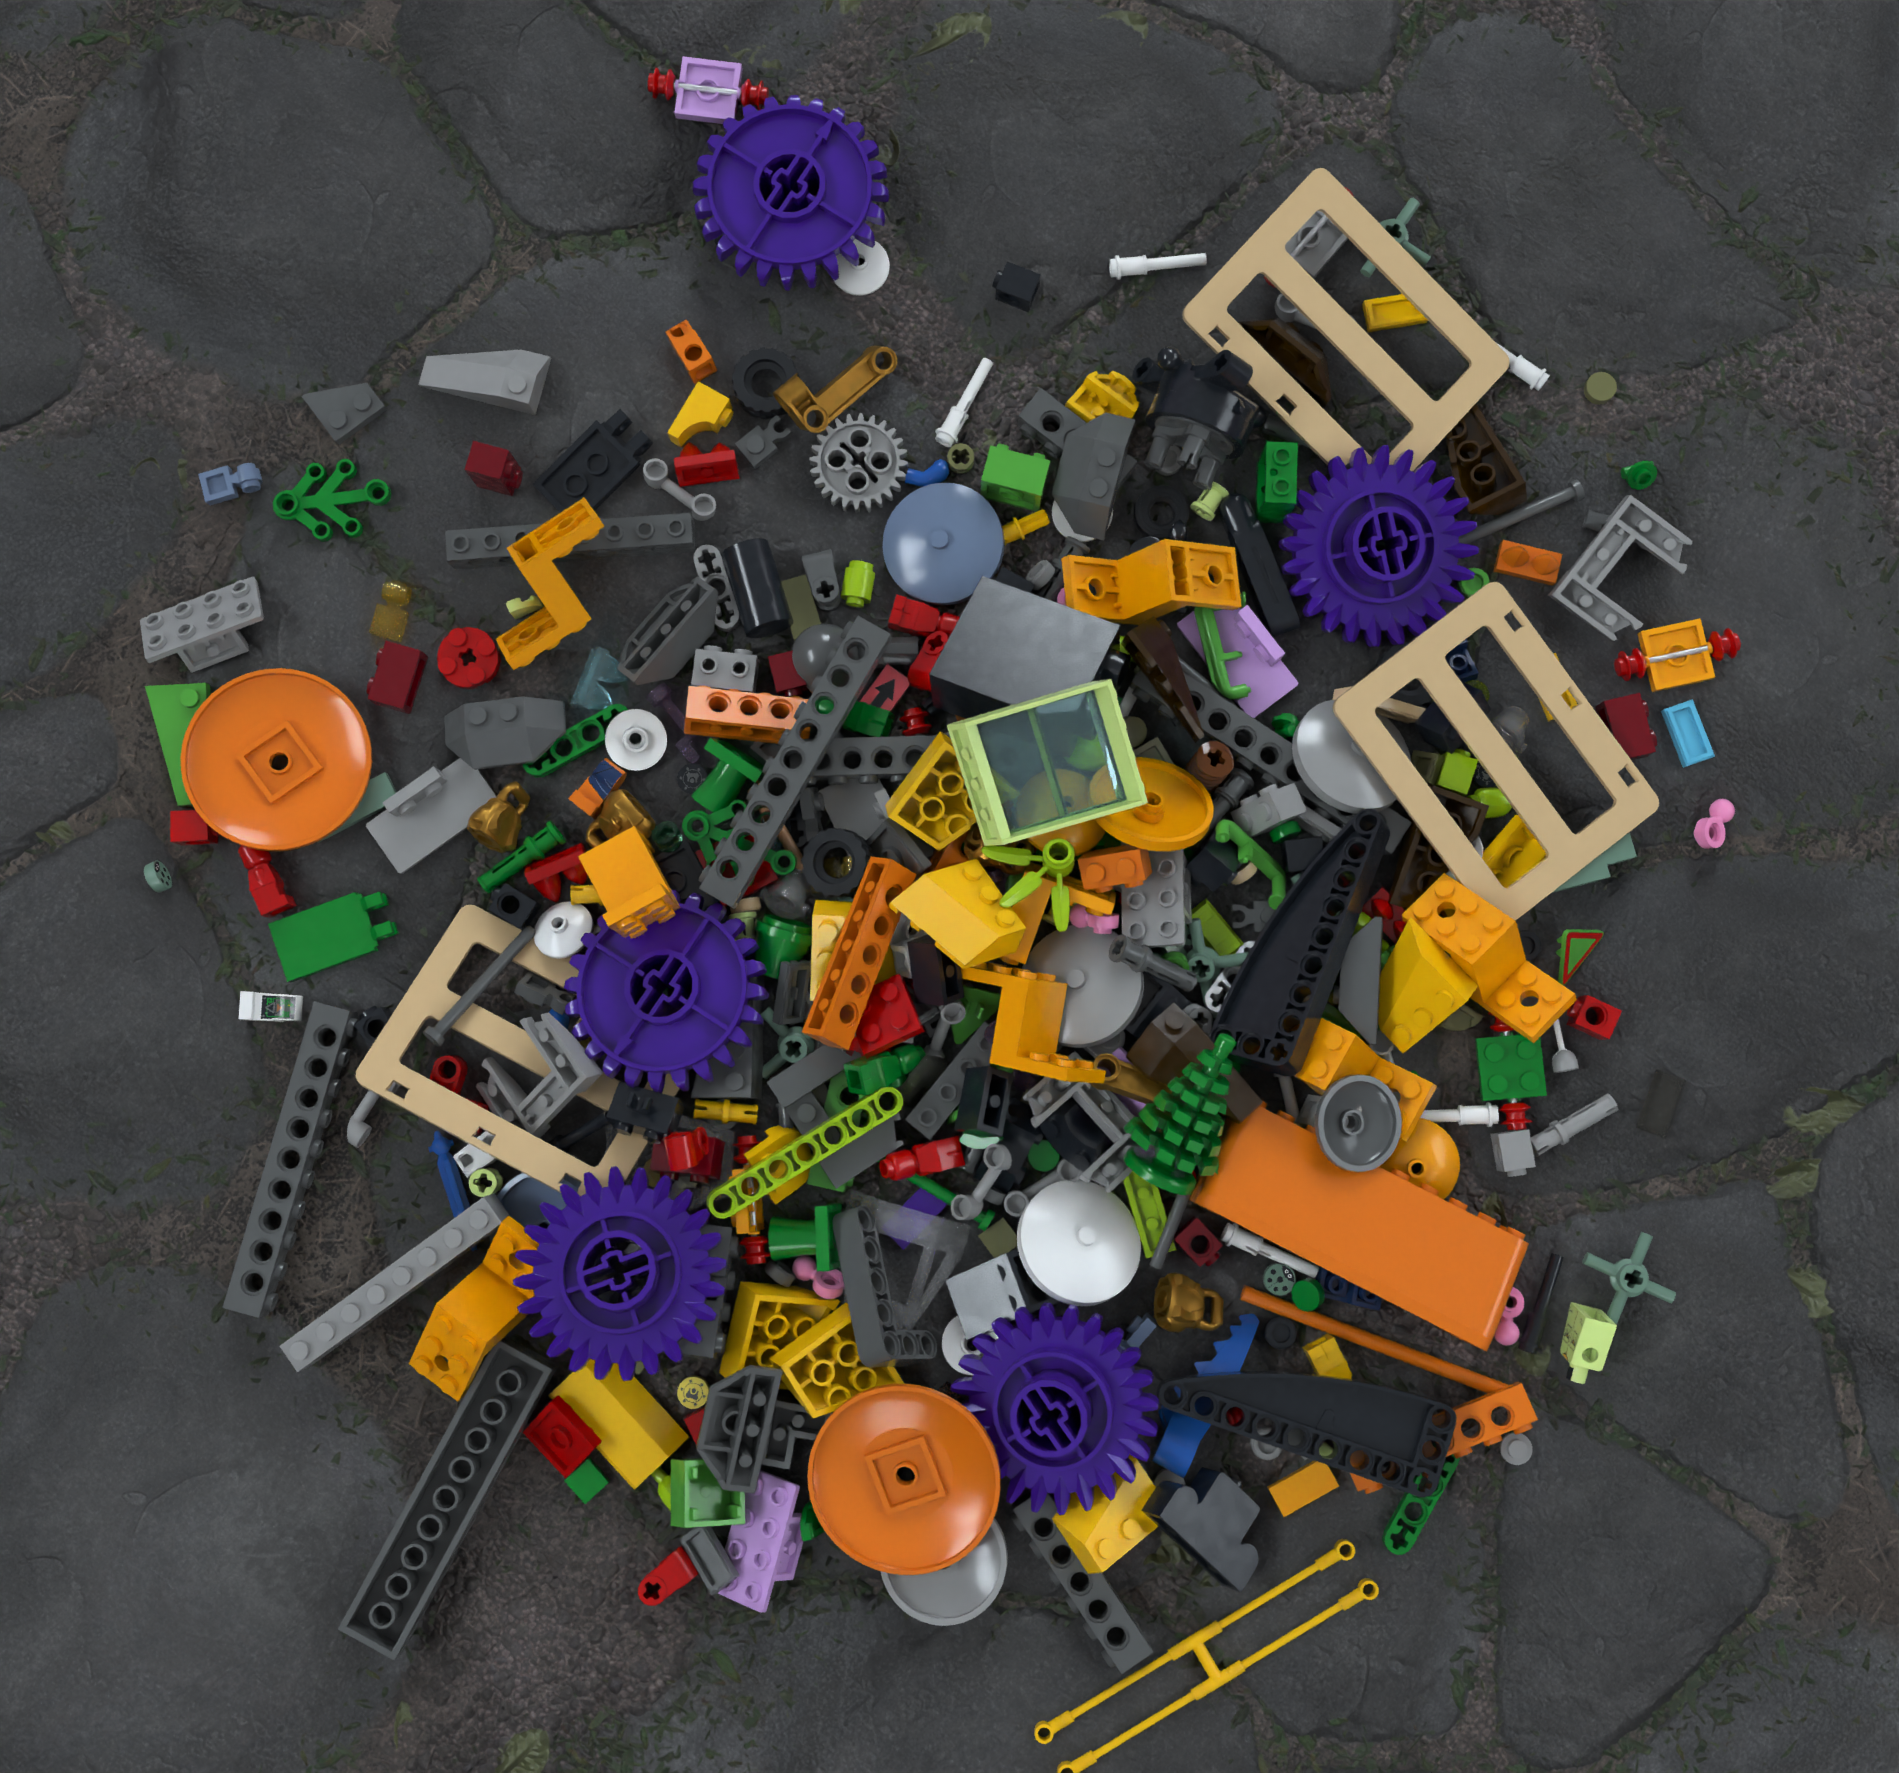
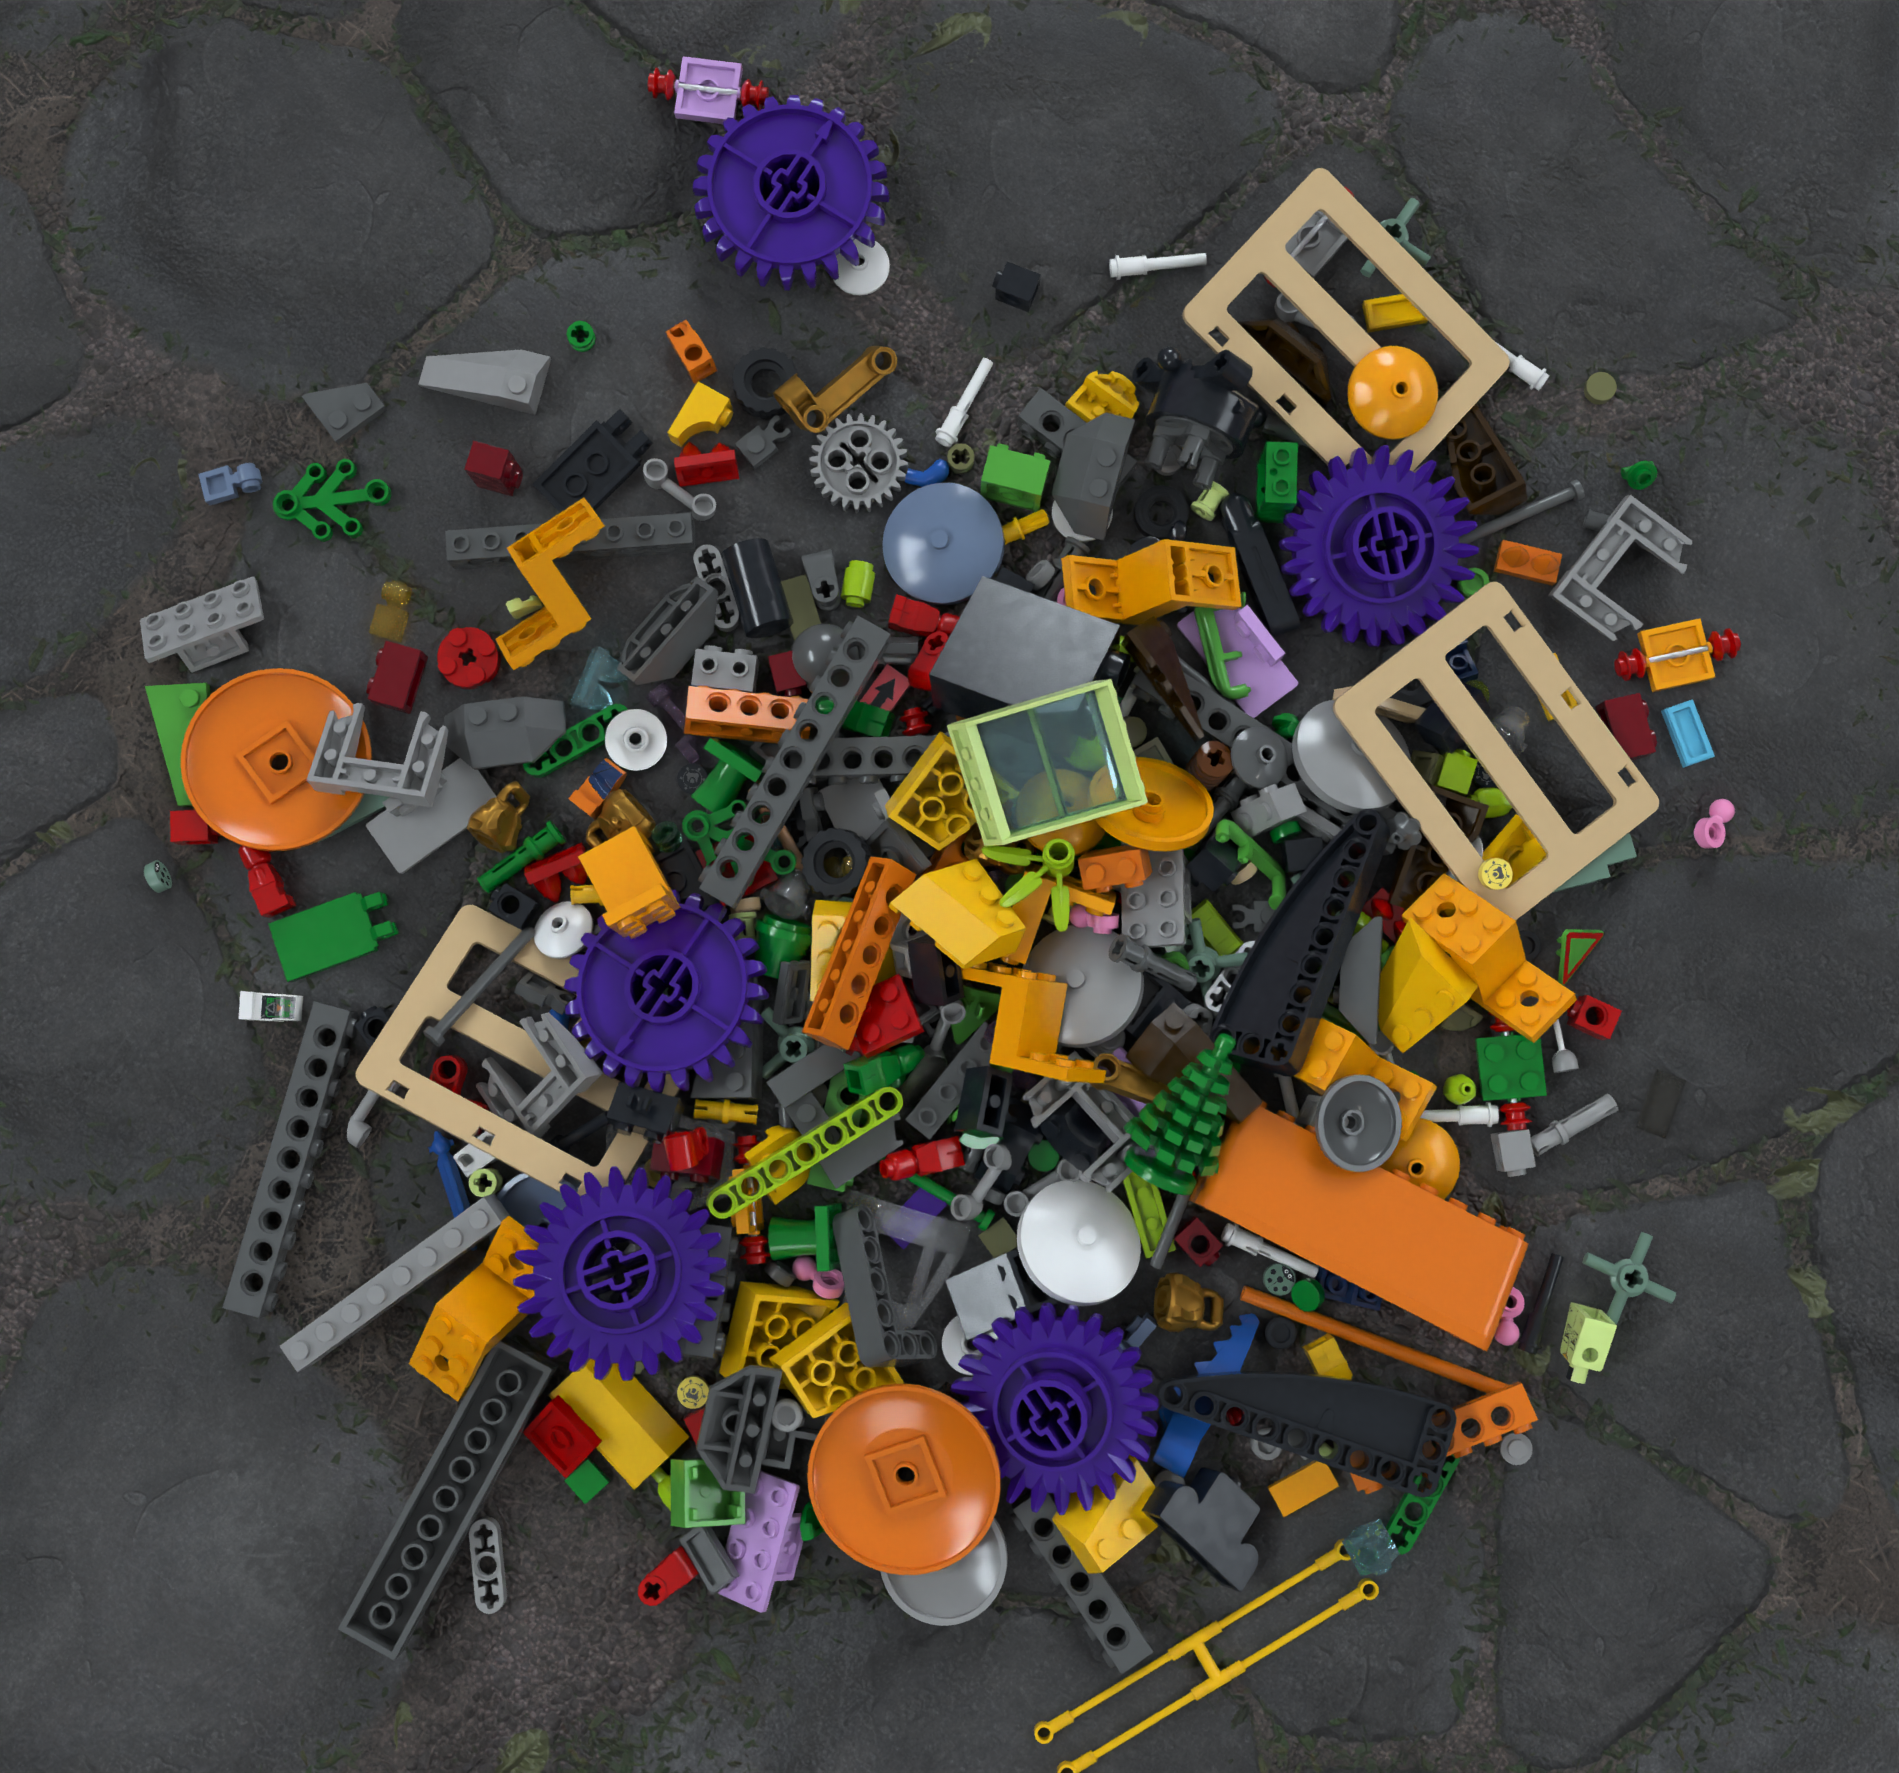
none -> light grey wedge [307,703,448,808]
none -> light grey beam [469,1516,507,1614]
none -> green bush [566,321,596,352]
none -> light grey tile [771,1398,803,1432]
none -> dark grey dish [1231,727,1288,789]
none -> clear light blue brick [1342,1519,1400,1576]
none -> light orange dish [1347,346,1438,440]
none -> dark grey plant [1385,812,1422,850]
none -> lime plant [1443,1074,1476,1105]
none -> light yellow tile [1478,858,1513,890]

